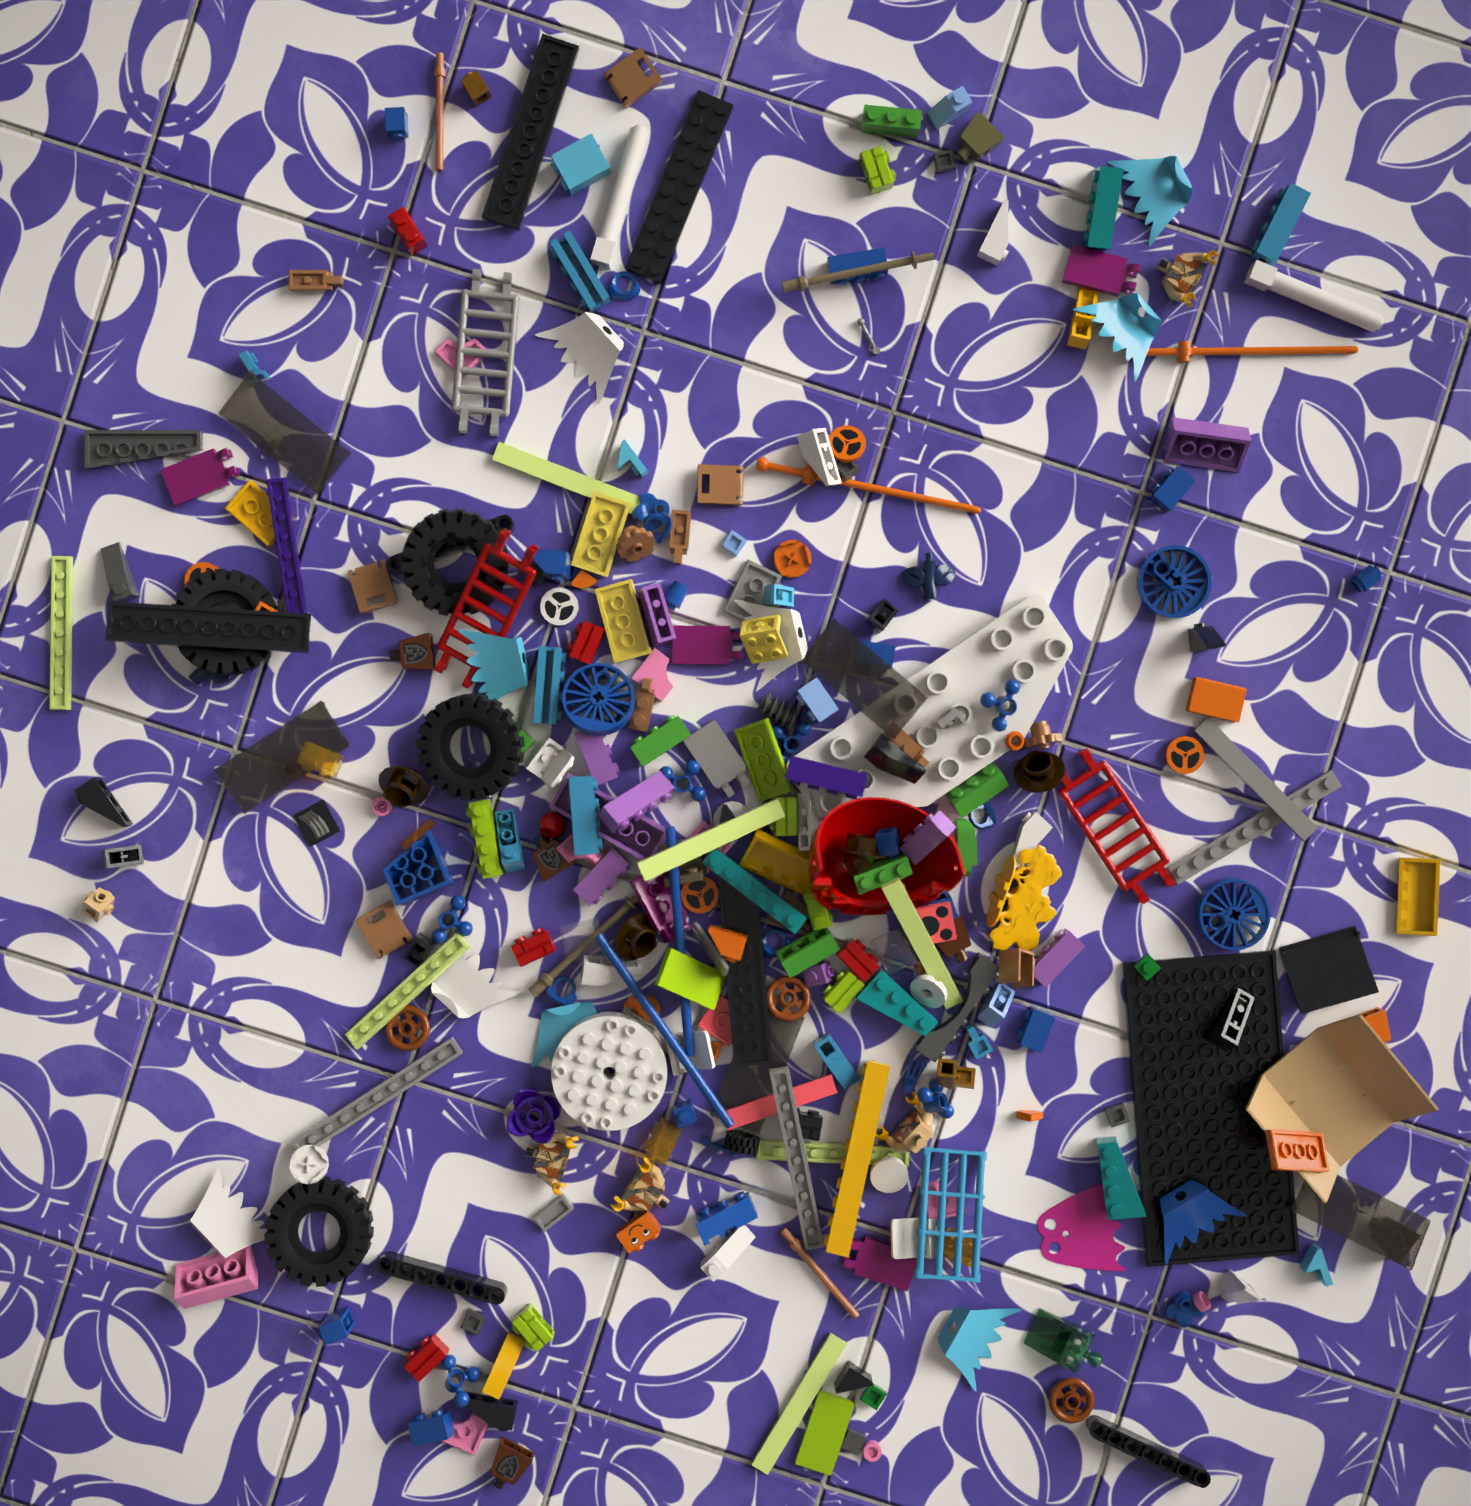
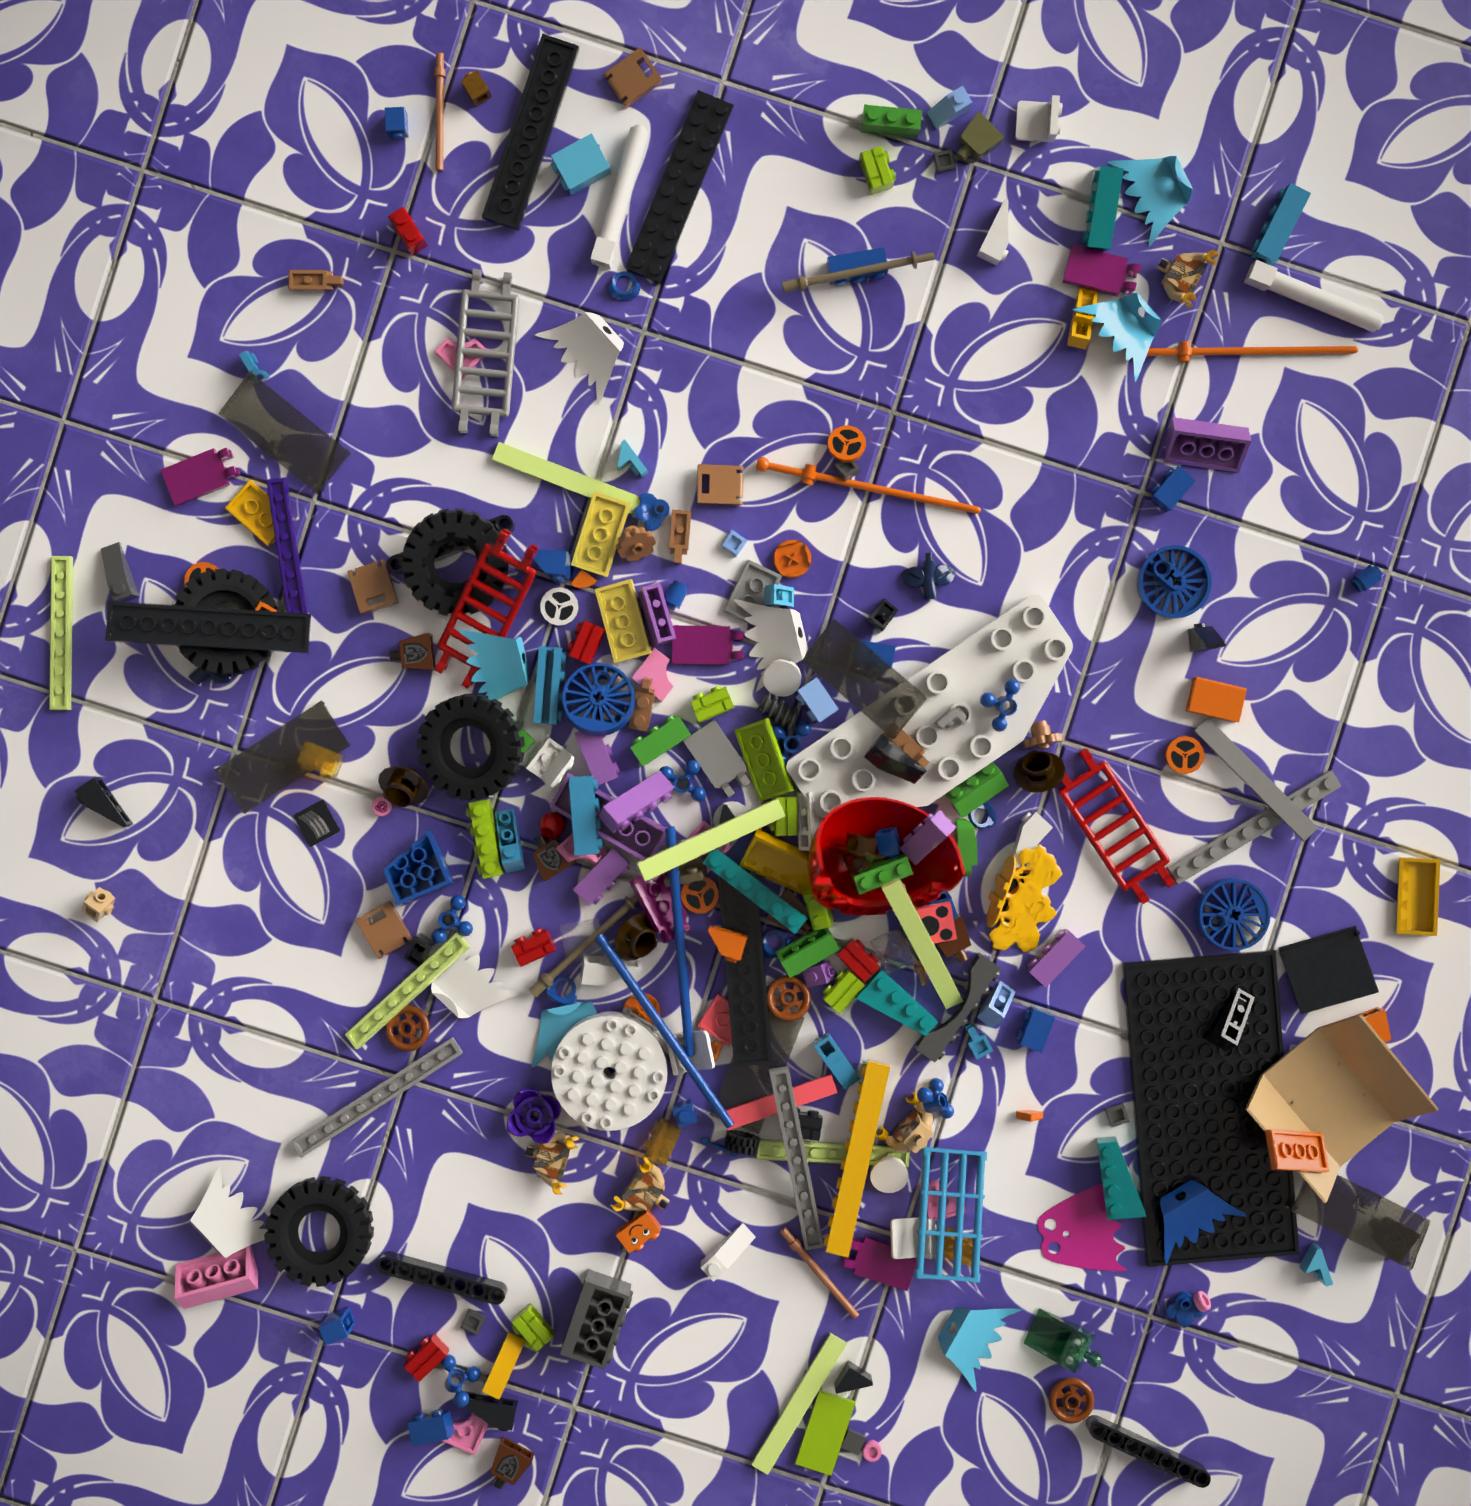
dark grey wing [84,430,203,469] -> none
slope [103,845,144,869] -> none
white tile [289,1145,329,1185] -> none
clear orange tile [401,819,437,851] -> none
dark grey tile [529,563,544,587] -> none
light grey tile [532,1193,575,1232] -> none
dark azure brick [550,230,611,313] -> none
blue piece [643,512,672,543] -> none
lime tile [654,947,726,1010] -> none
light grey piece [691,922,729,977] -> none
blue wedge [695,1191,758,1246] -> none
light yellow bracket [740,614,788,664] -> none
dark purple brick [785,756,868,799] -> none
white slope [797,428,842,486] -> none
light grey hinge [857,318,880,355] -> none
green plate [860,1383,887,1410] -> none
blue piece [903,1057,927,1092] -> none
white tile [910,974,948,1008] -> none
pearl gold brick [936,1058,976,1089] -> none
medium nougat piece [998,948,1035,988] -> none
orange plate [1005,731,1024,751] -> none
green plate [1133,953,1161,981] -> none
white slope [1217,1269,1263,1304] -> none
none -> dark grey brick [560,1269,633,1369]
none -> lime brick [690,685,735,723]
none -> white tile [763,659,801,697]
none -> white bracket [1015,95,1062,143]

